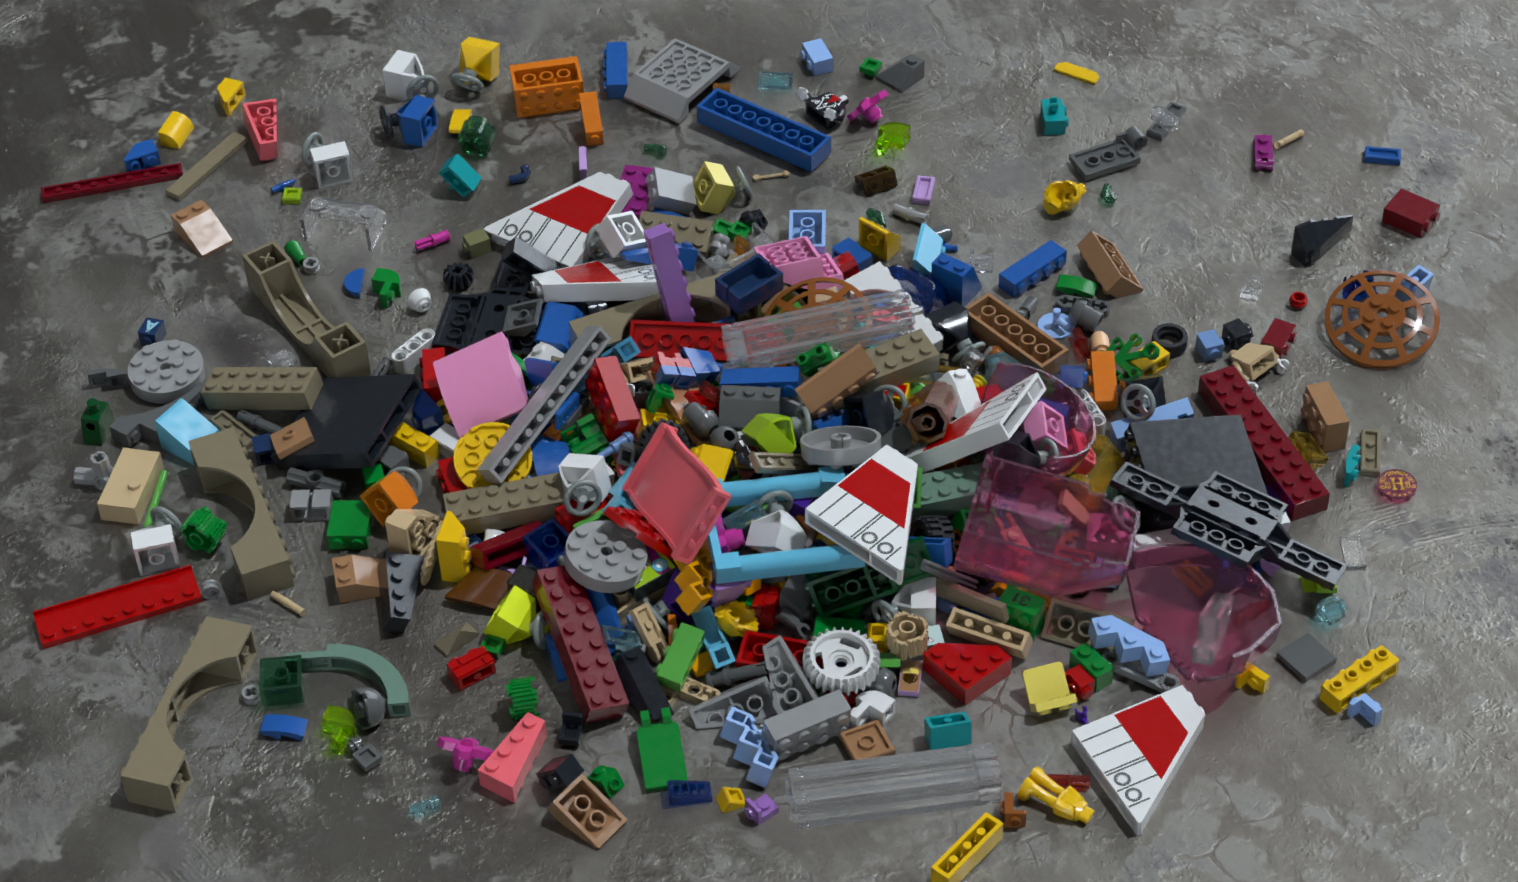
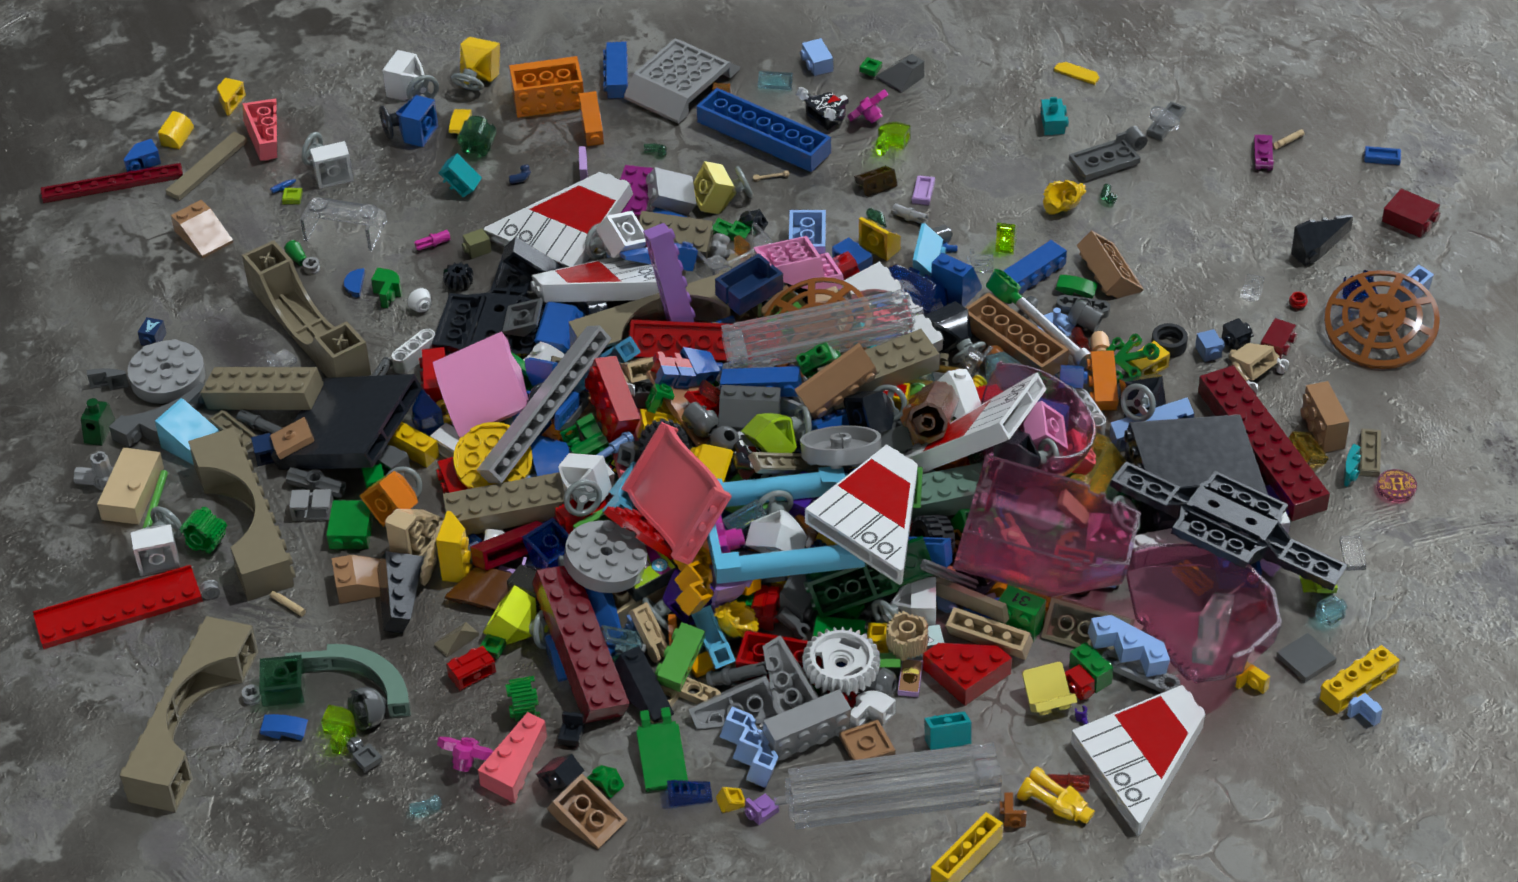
none -> piece [986,269,1091,368]
none -> clear neon green slope [996,222,1018,254]

